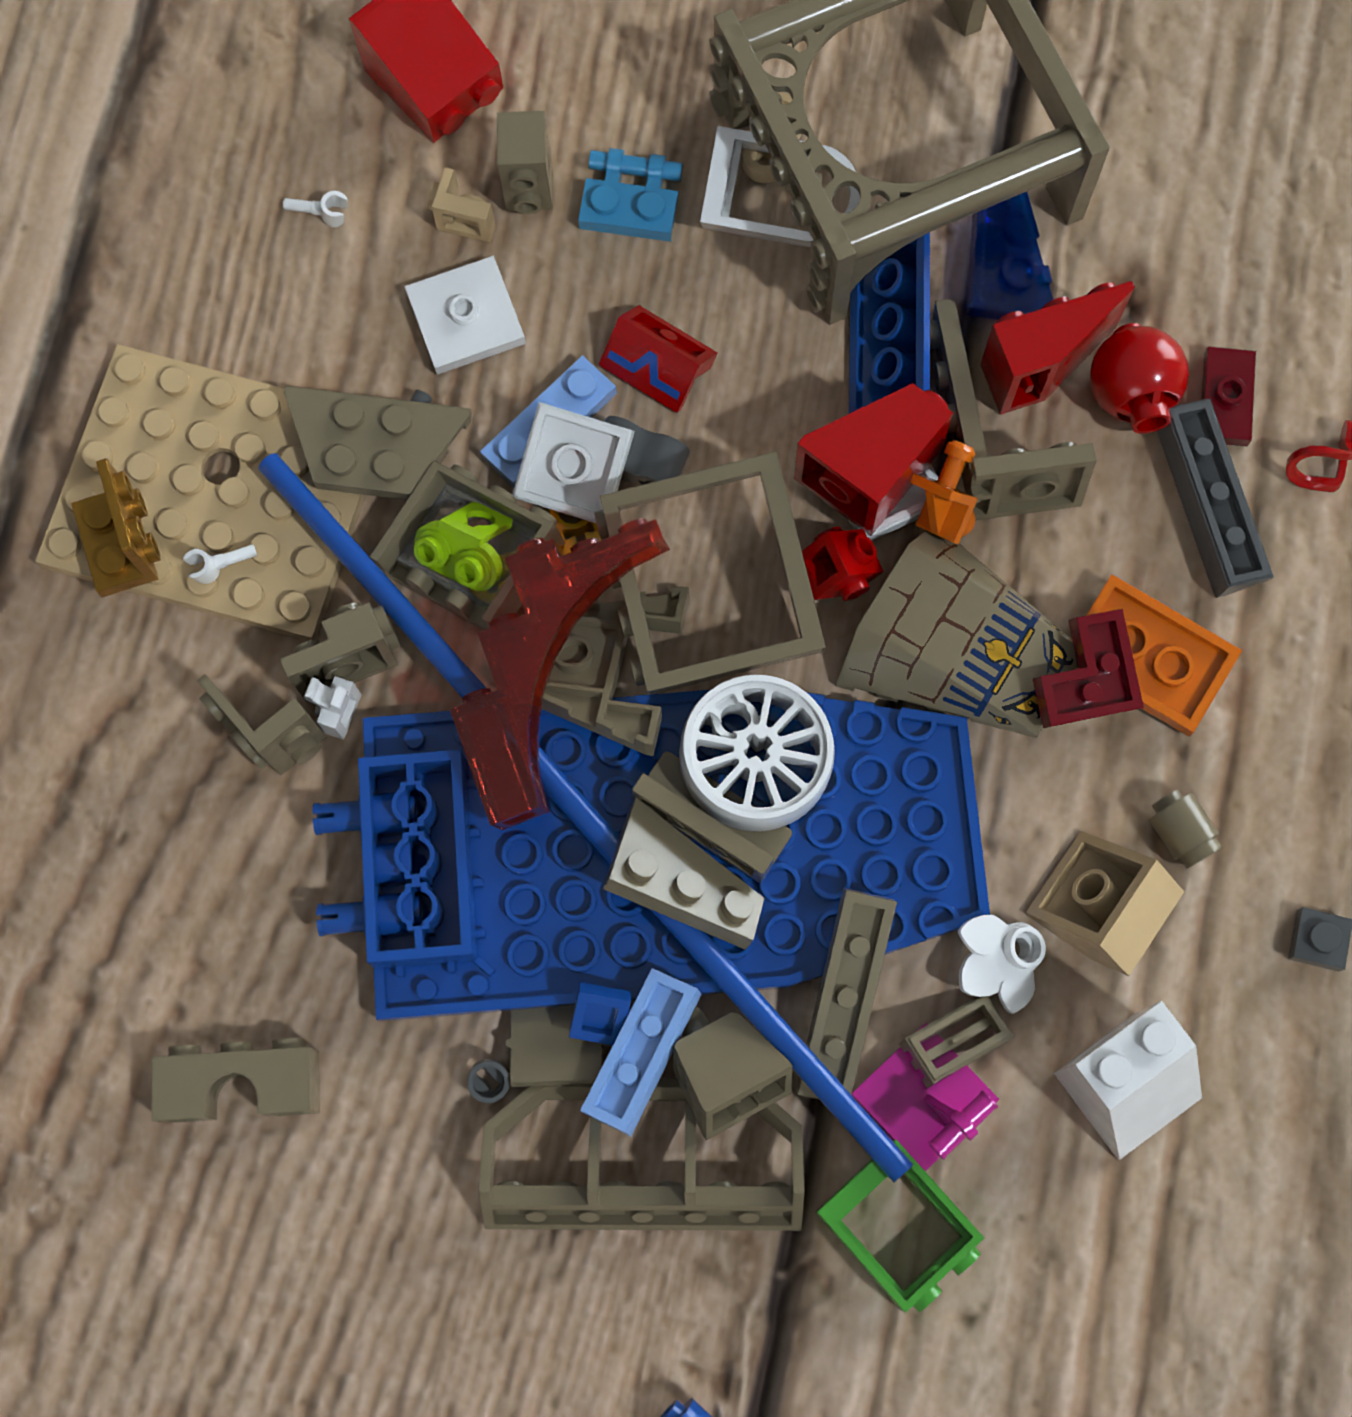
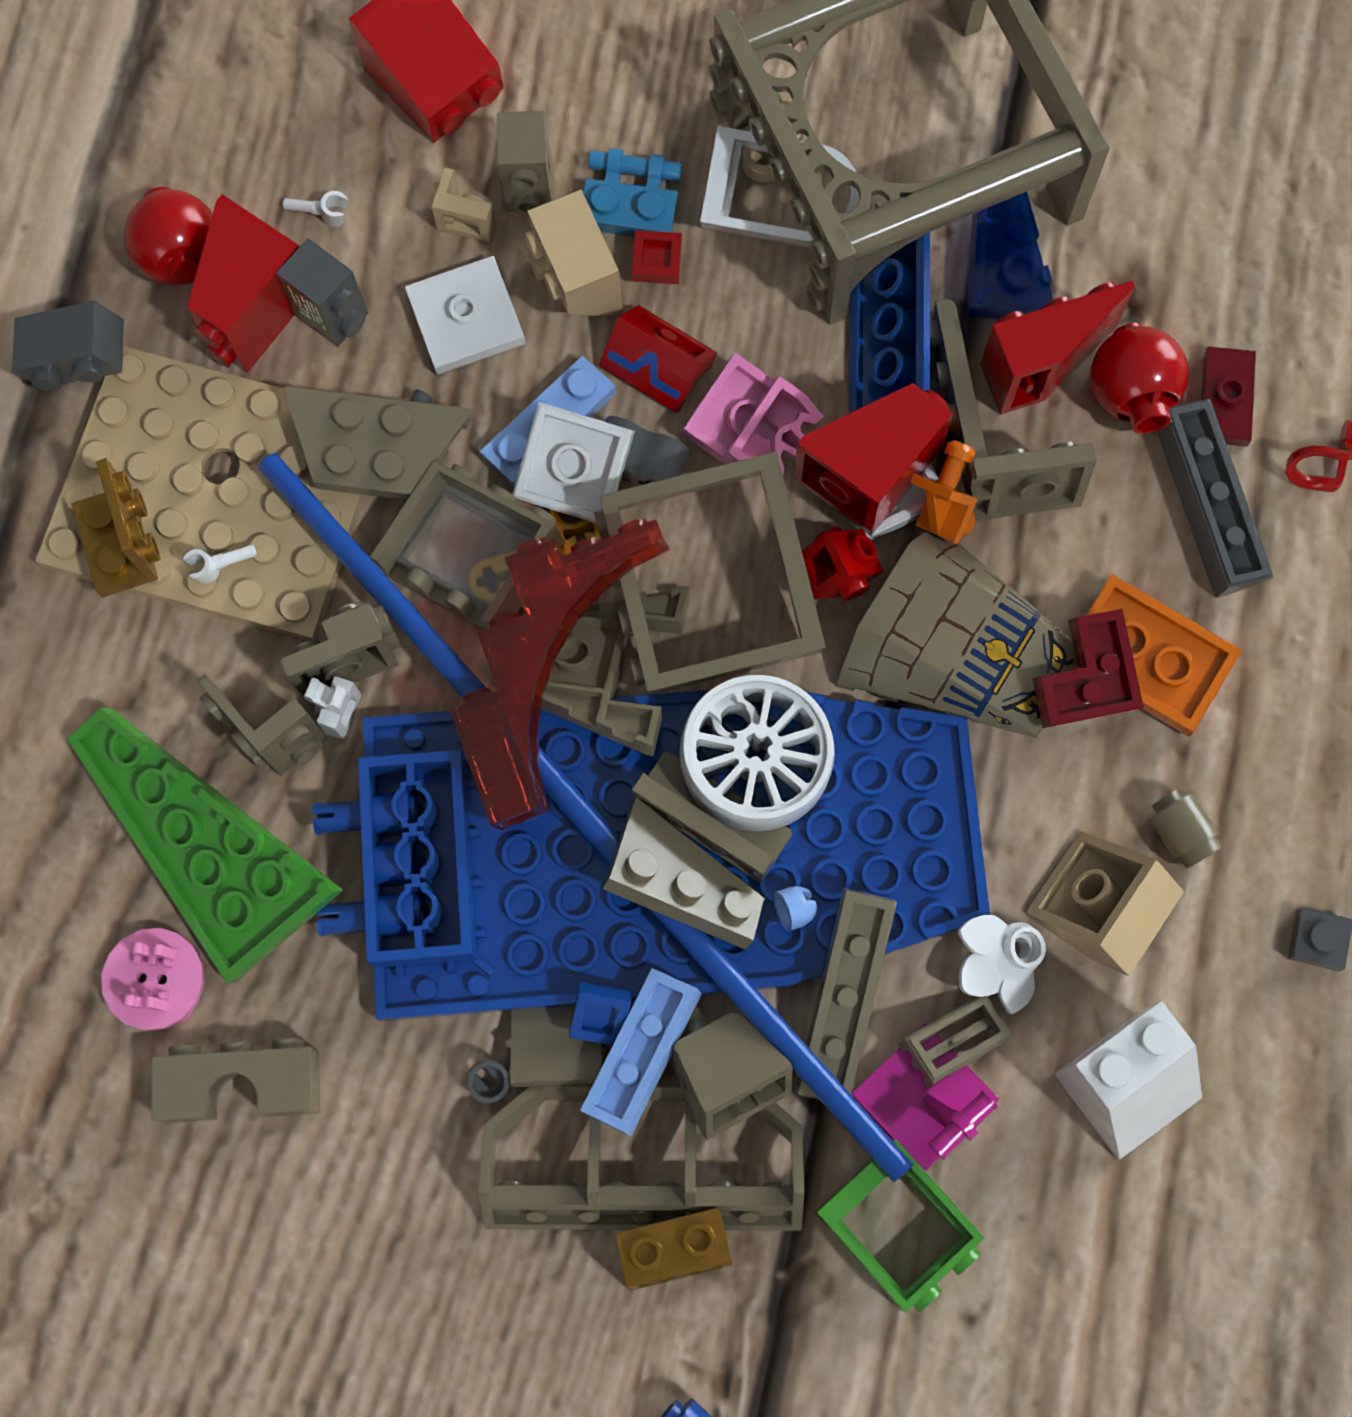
lime bracket [414,502,513,592] -> none
none -> dark grey brick [12,300,124,391]
none -> bright green wing [67,708,344,983]
none -> bright pink plate [101,928,205,1031]
none -> red brick [124,187,213,286]
none -> red slope [187,194,299,373]
none -> dark grey brick [276,238,368,347]
none -> tan slope [524,190,623,317]
none -> pearl gold bracket [615,1209,733,1291]
none -> red plate [631,230,682,285]
none -> bright pink plate [680,352,824,475]
none -> light blue hinge [774,886,817,931]

